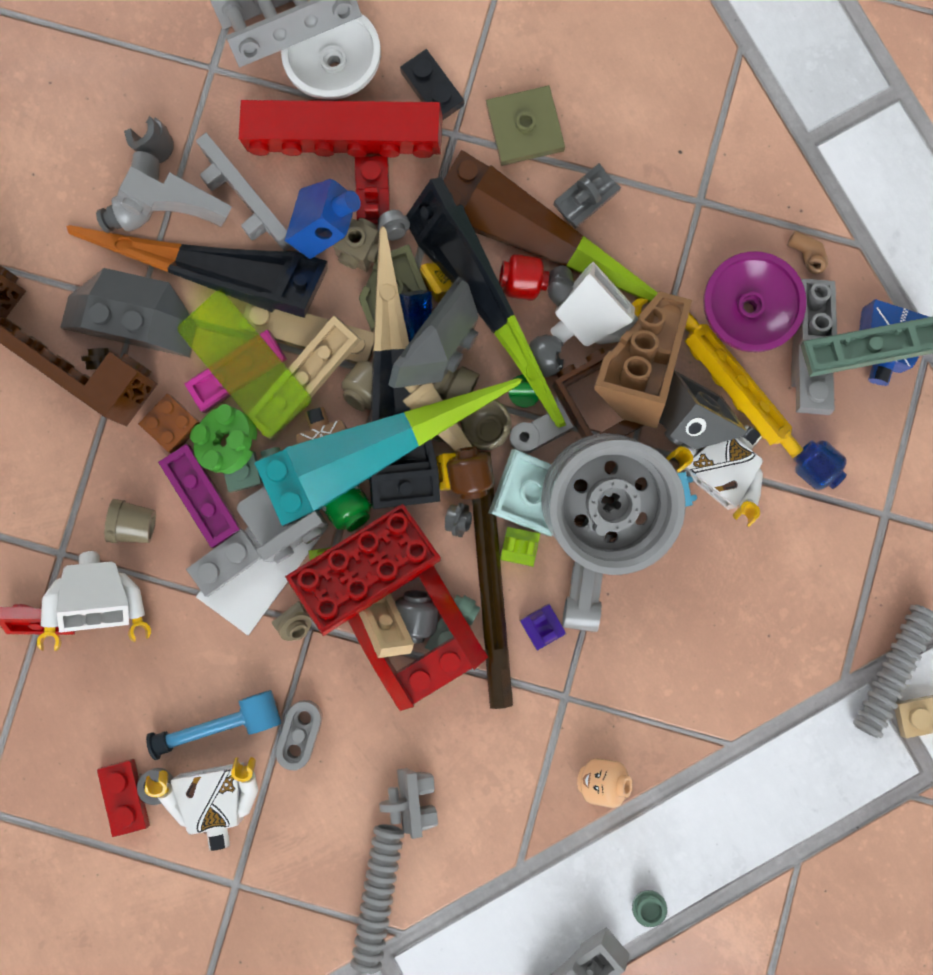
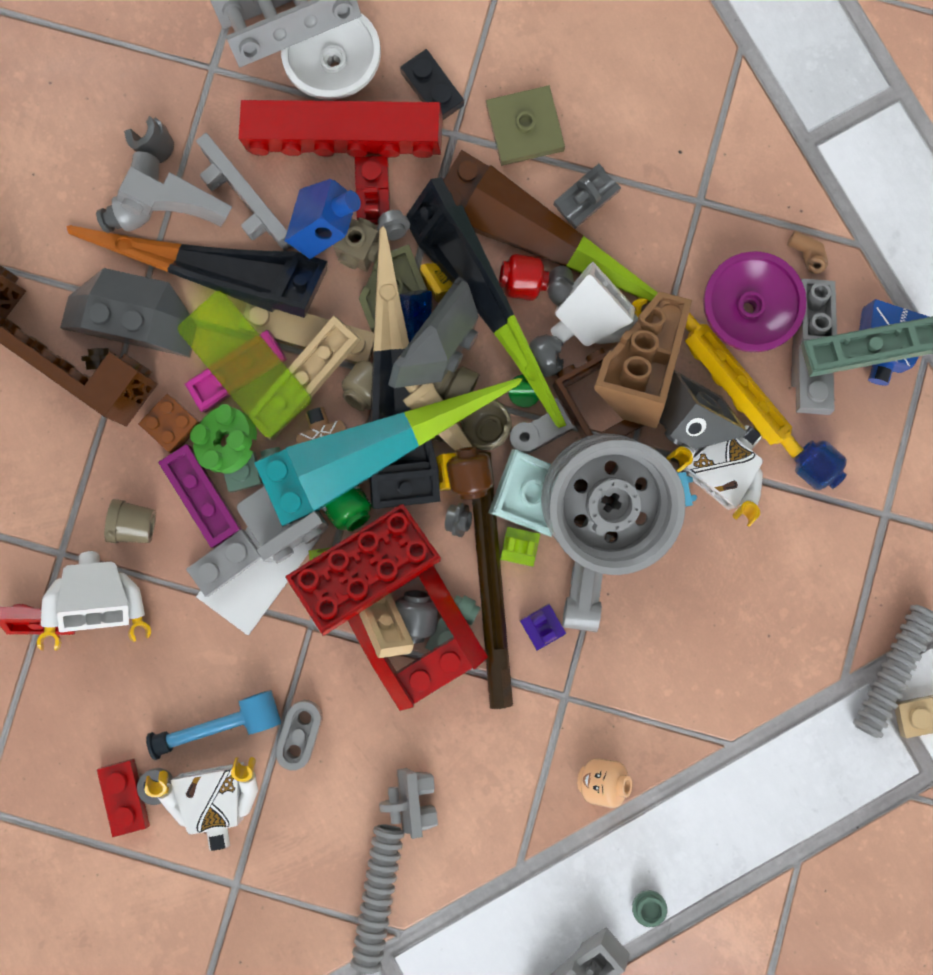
dark tan plate [272,601,312,641] -> none

